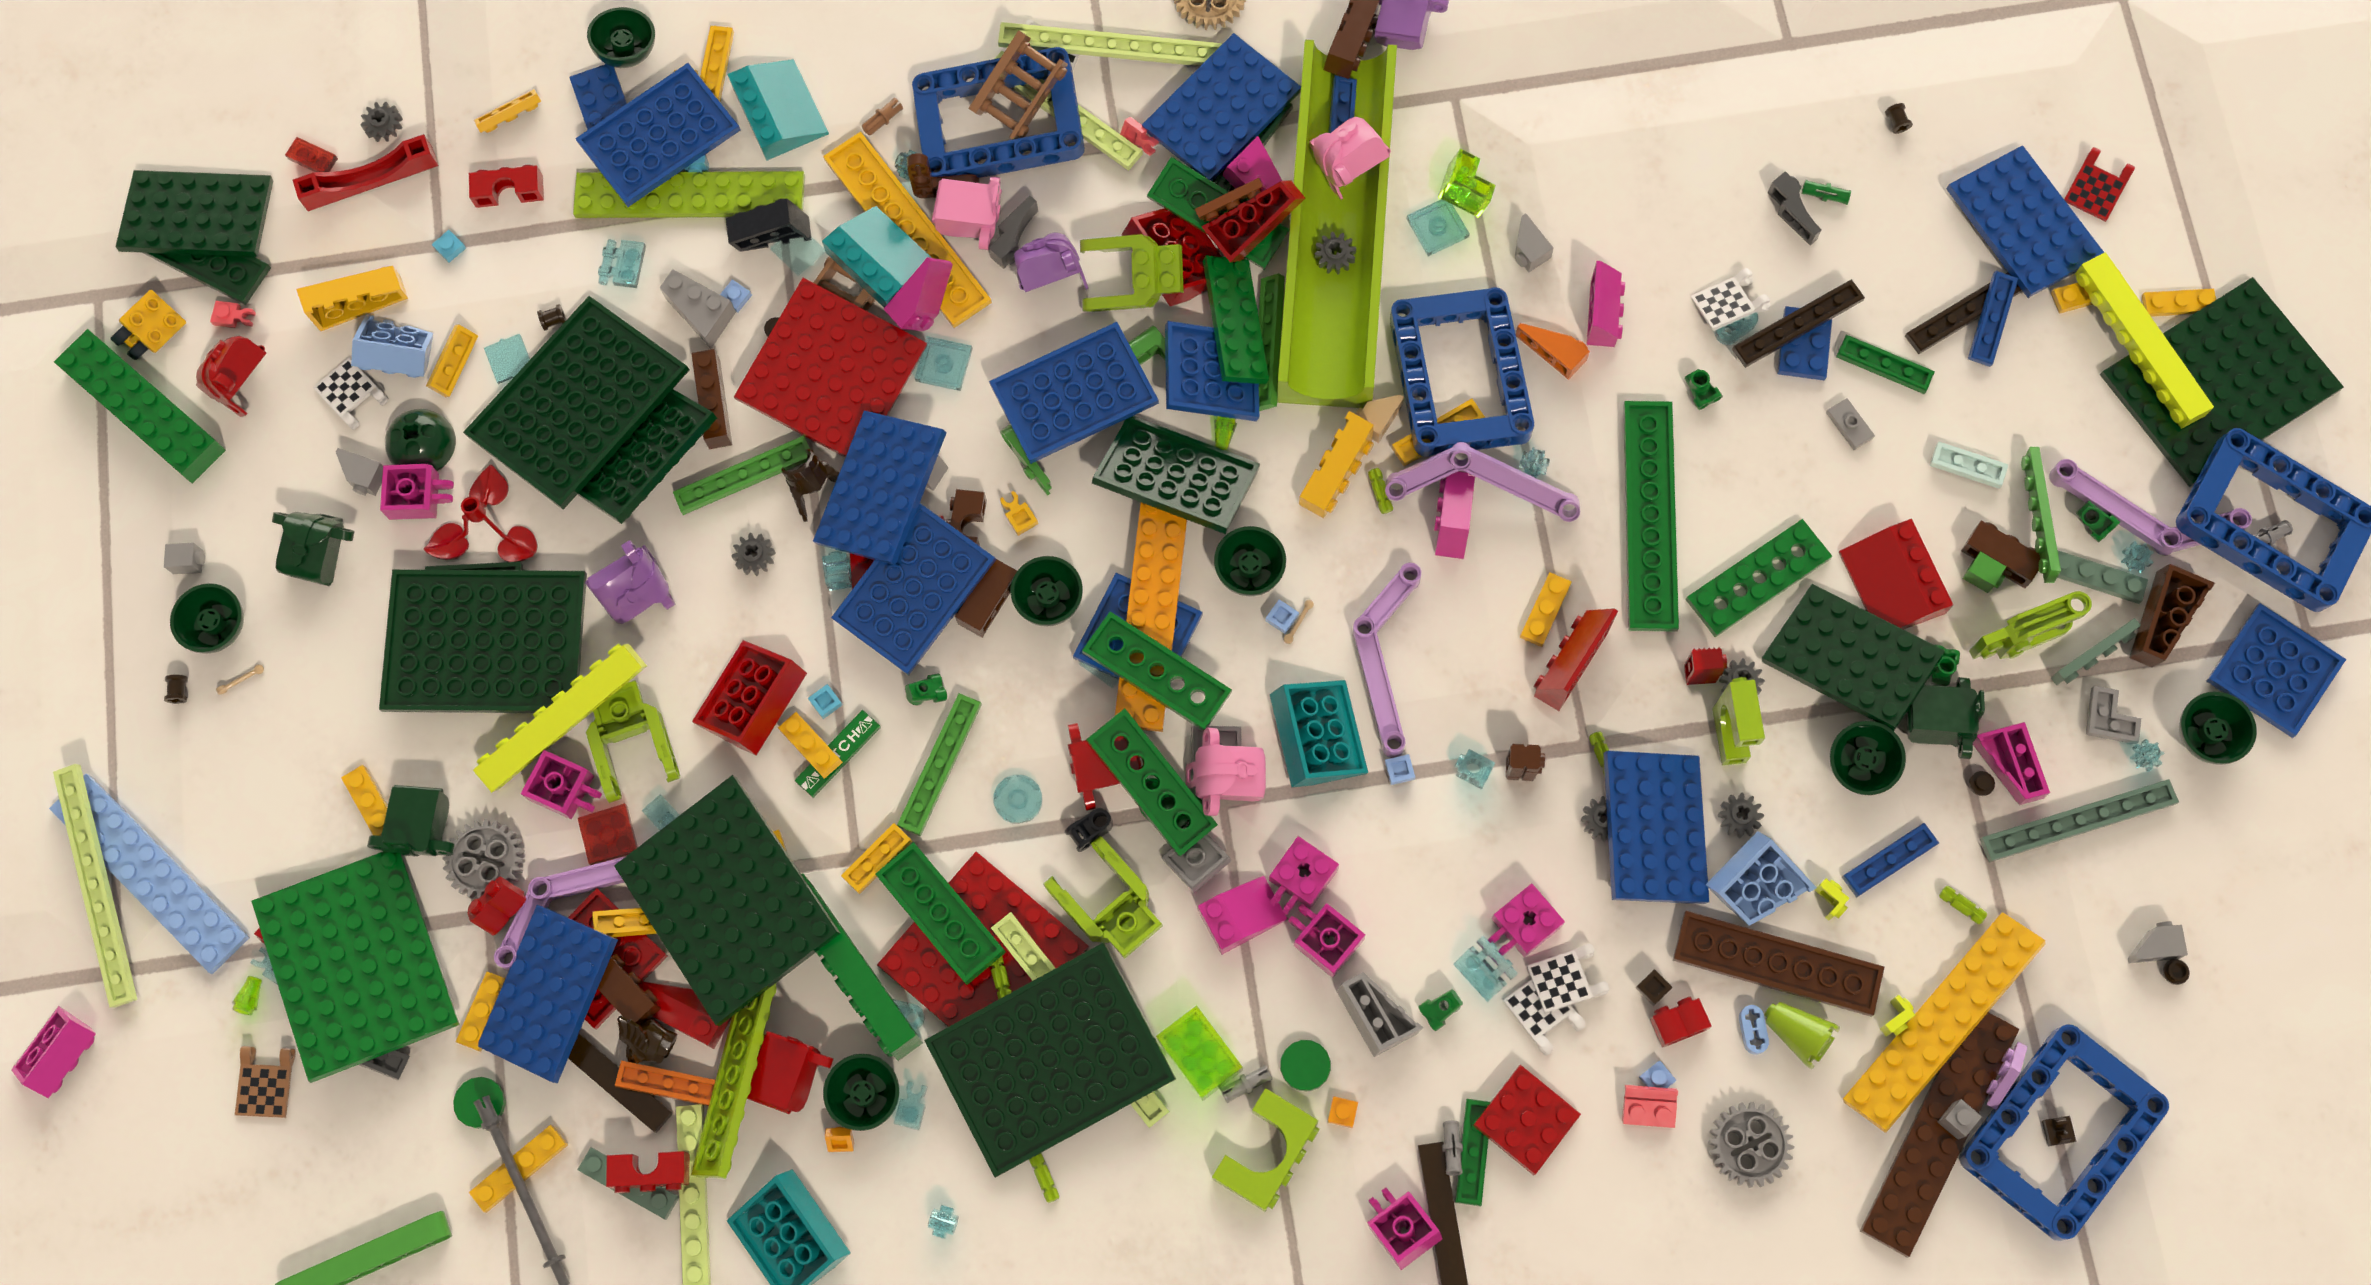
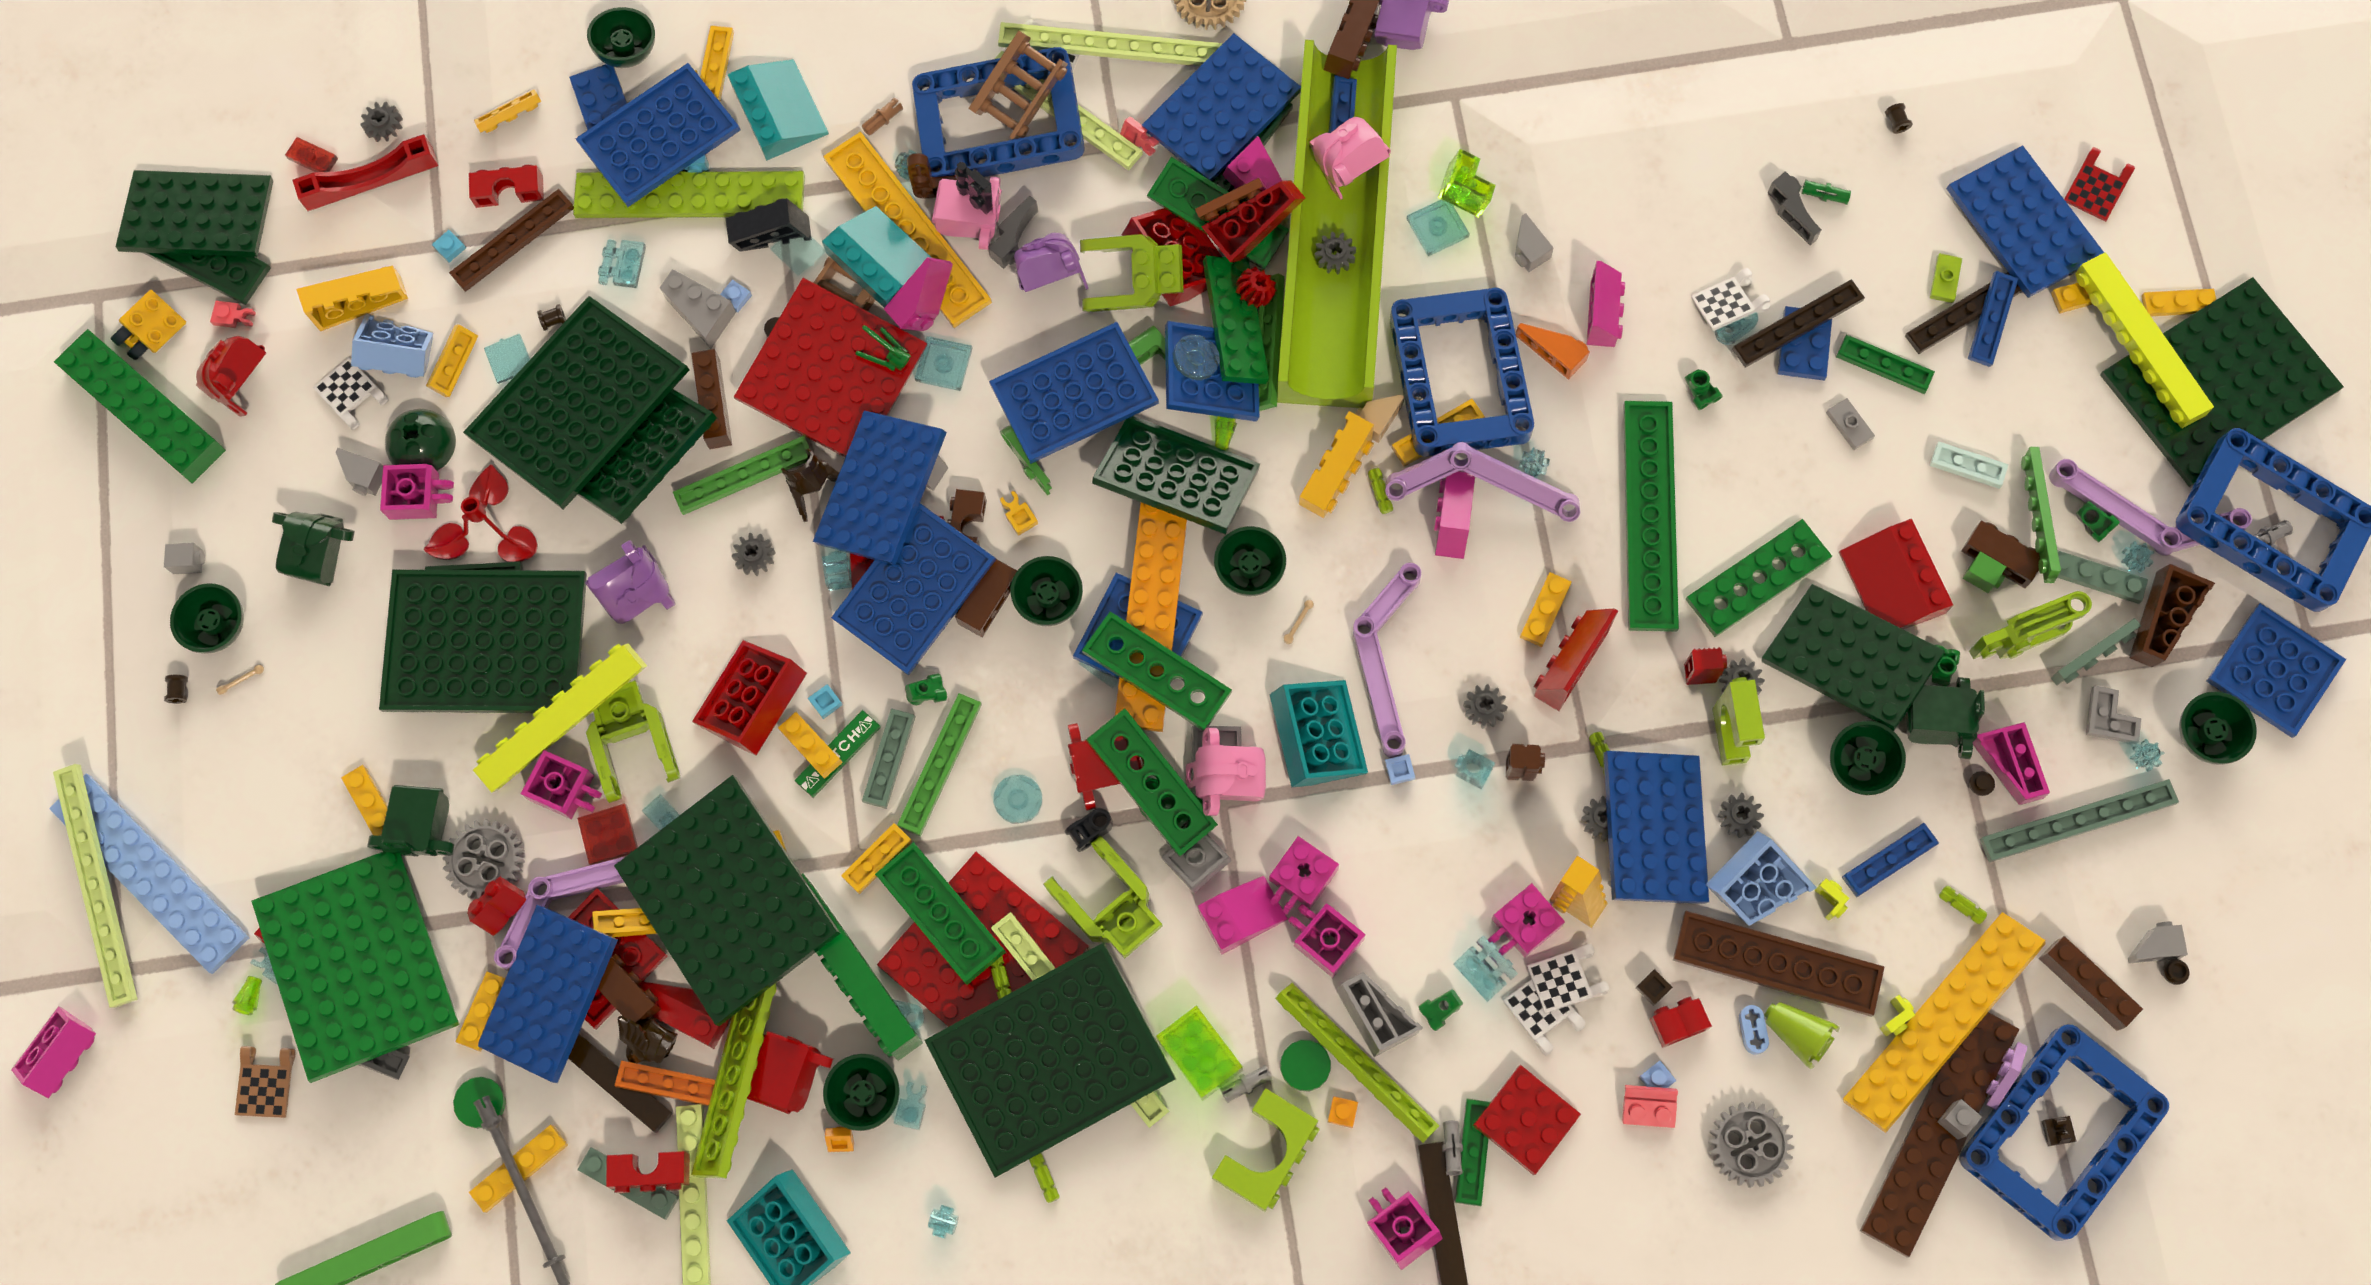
light blue plate [1265,599,1299,634] -> none
none -> reddish brown plate [449,189,574,292]
none -> green plant [856,325,911,371]
none -> sand green plate [862,709,916,809]
none -> black plate [955,162,993,214]
none -> clear light blue tile [1172,334,1220,380]
none -> red gear [1236,266,1276,309]
none -> lime plate [1275,983,1440,1143]
none -> dark grey gear [1463,684,1508,729]
none -> yellow wedge [1549,856,1608,928]
none -> lime plate [1930,253,1962,303]
none -> reddish brown brick [2038,936,2143,1031]

